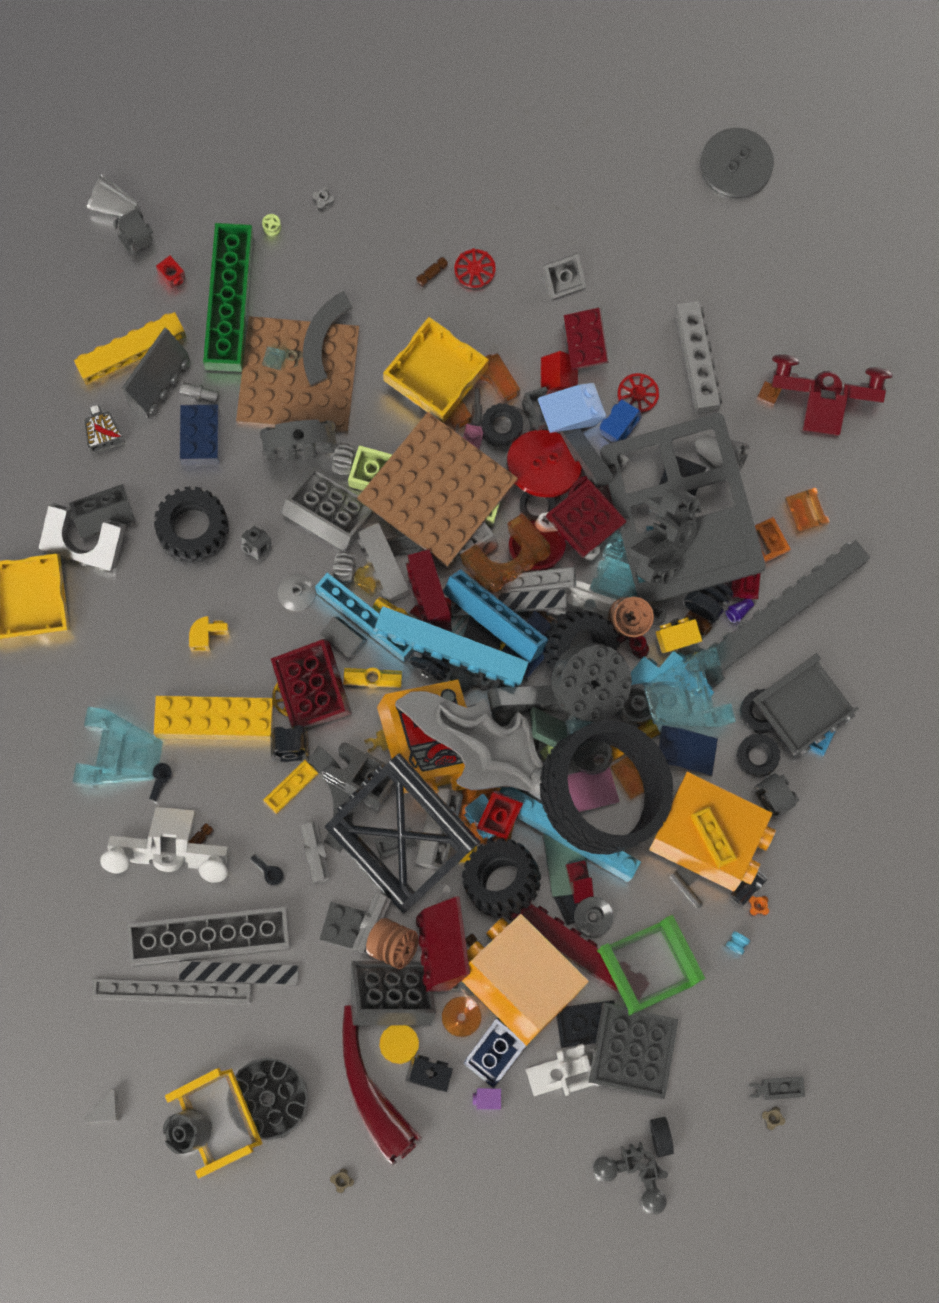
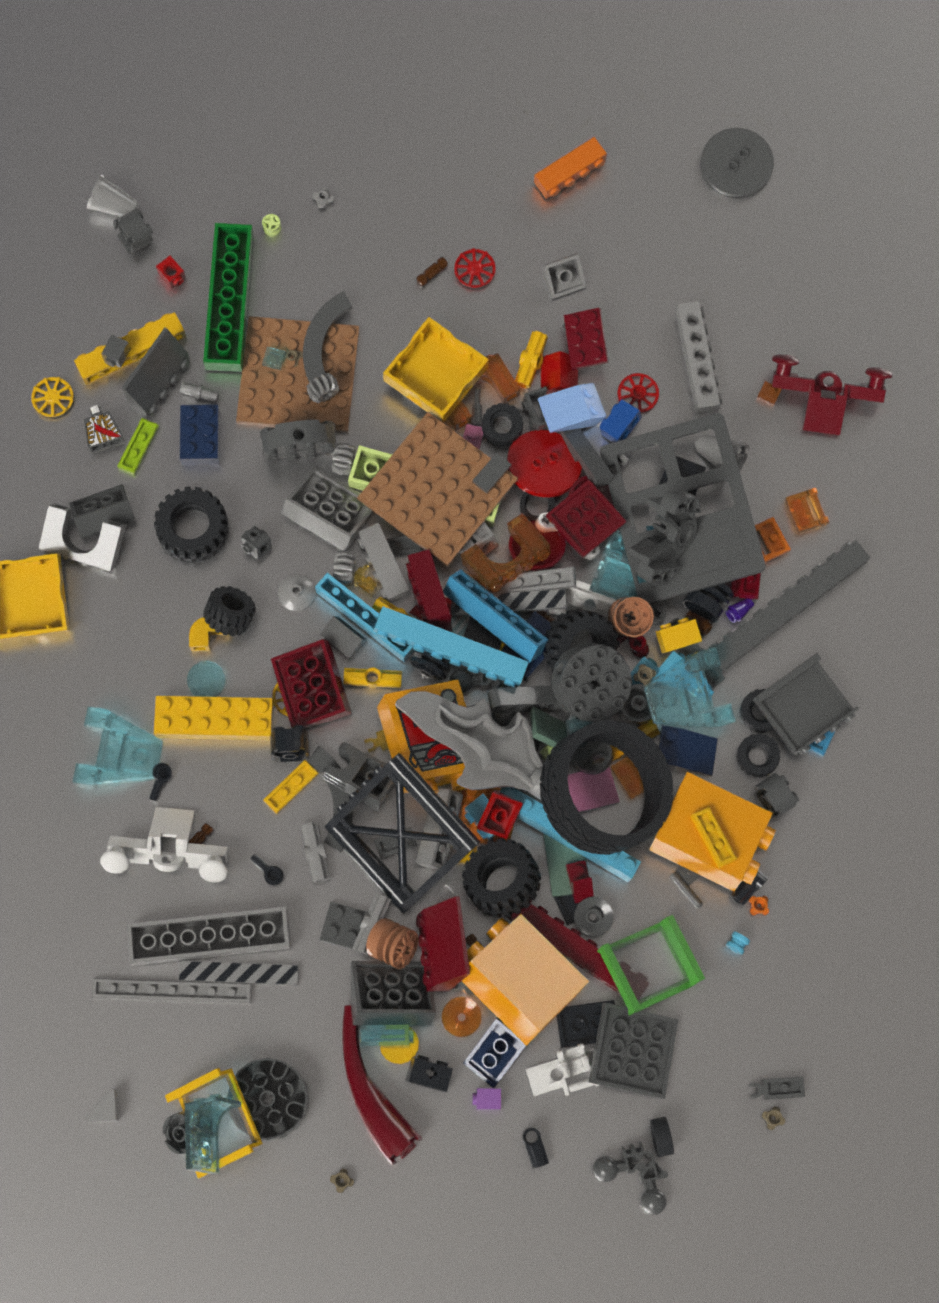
none -> yellow wheel [31,377,74,417]
none -> dark grey brick [101,334,131,368]
none -> lime tile [117,418,159,475]
none -> clear light blue bracket [185,1094,241,1174]
none -> clear light blue tile [187,661,226,697]
none -> black tyre [203,586,256,636]
none -> light grey gear [306,373,339,403]
none -> clear light blue brick [360,1025,414,1049]
none -> dark grey tile [472,453,511,494]
none -> yellow piece [514,331,548,389]
none -> black piece [522,1127,549,1169]
none -> orange brick [534,137,607,199]
none -> dark tan plate [633,664,656,687]

